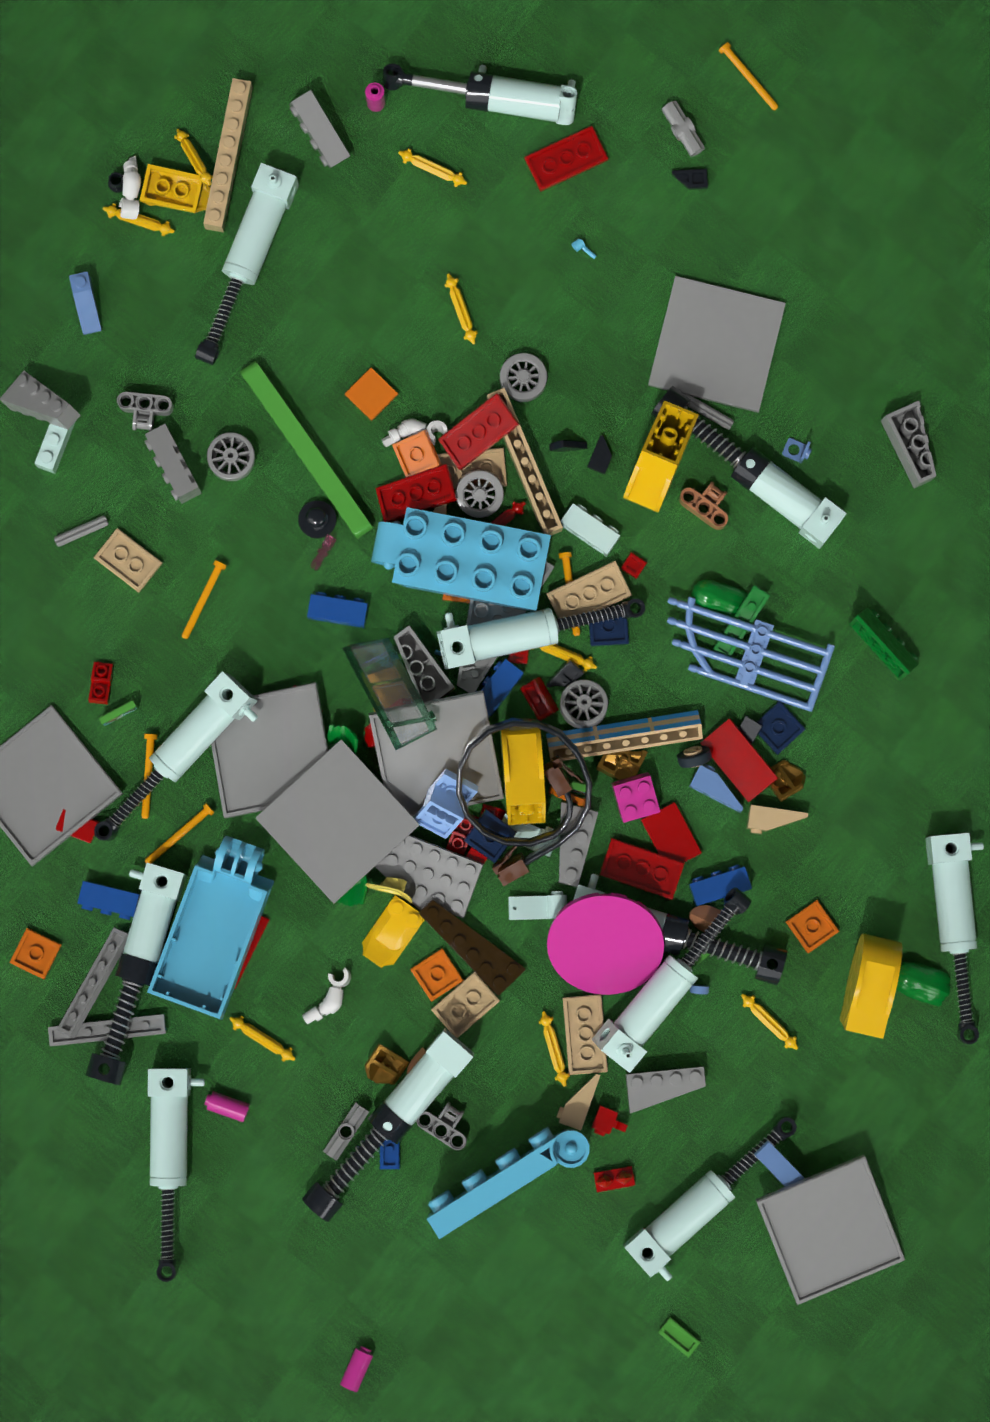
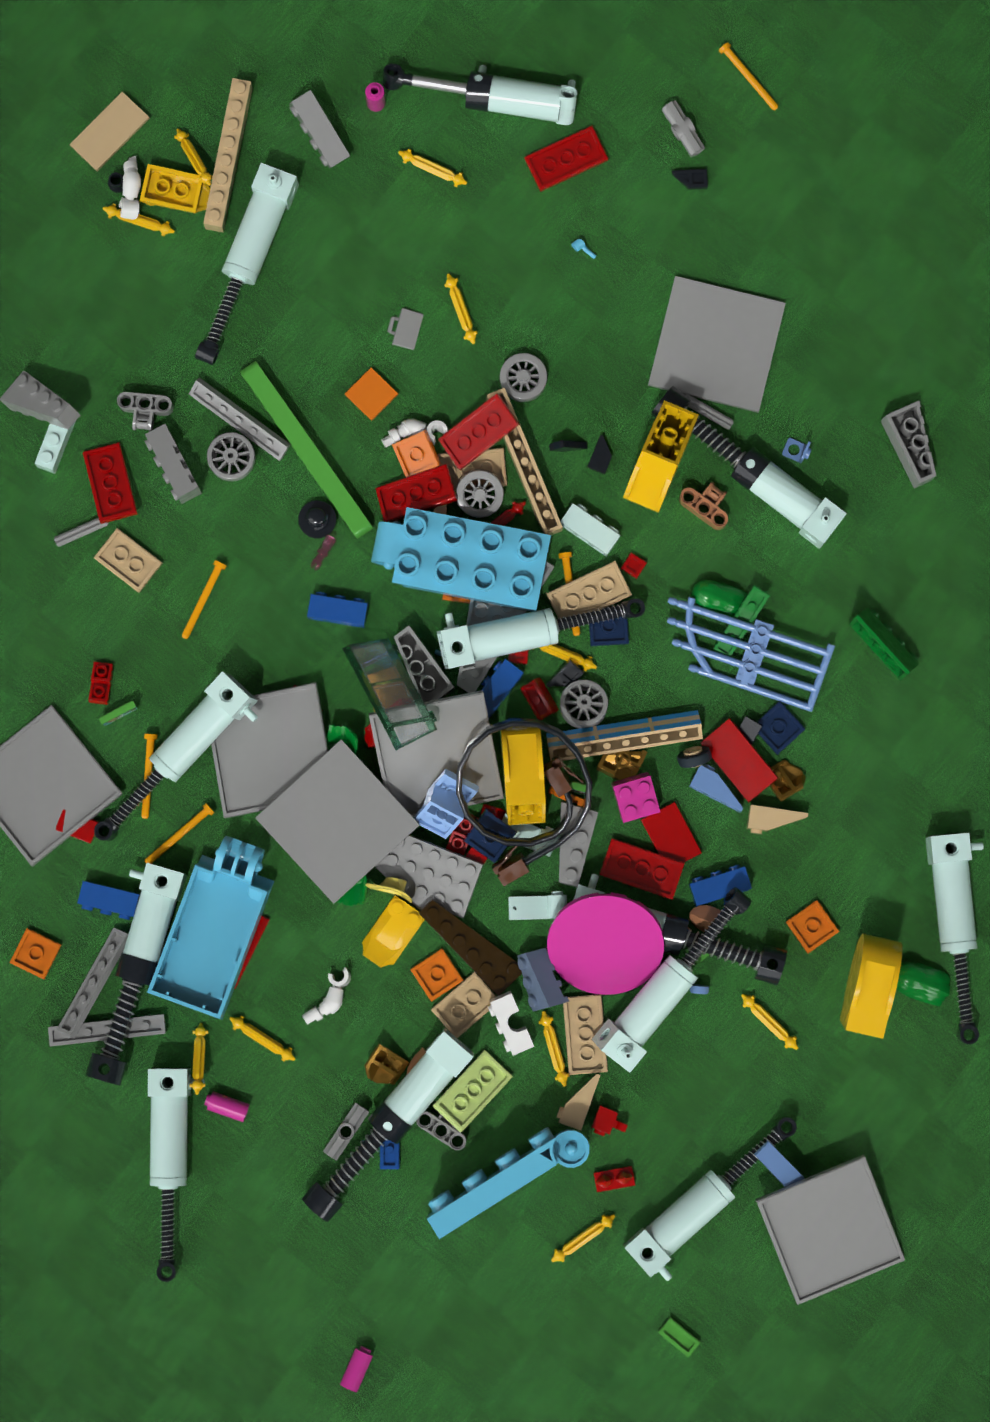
medium blue slope [69,272,102,335] -> none
light grey wedge [625,1067,706,1113] -> none
none -> tan tile [70,92,150,172]
none -> red tile [83,442,138,524]
none -> light grey plate [189,378,291,461]
none -> yellow wheel [190,1023,208,1095]
none -> light grey piece [387,308,424,350]
none -> yellowish green tile [433,1050,513,1133]
none -> white arch [488,991,534,1056]
none -> sand blue wedge [518,948,570,1012]
none -> yellow wheel [551,1215,615,1262]

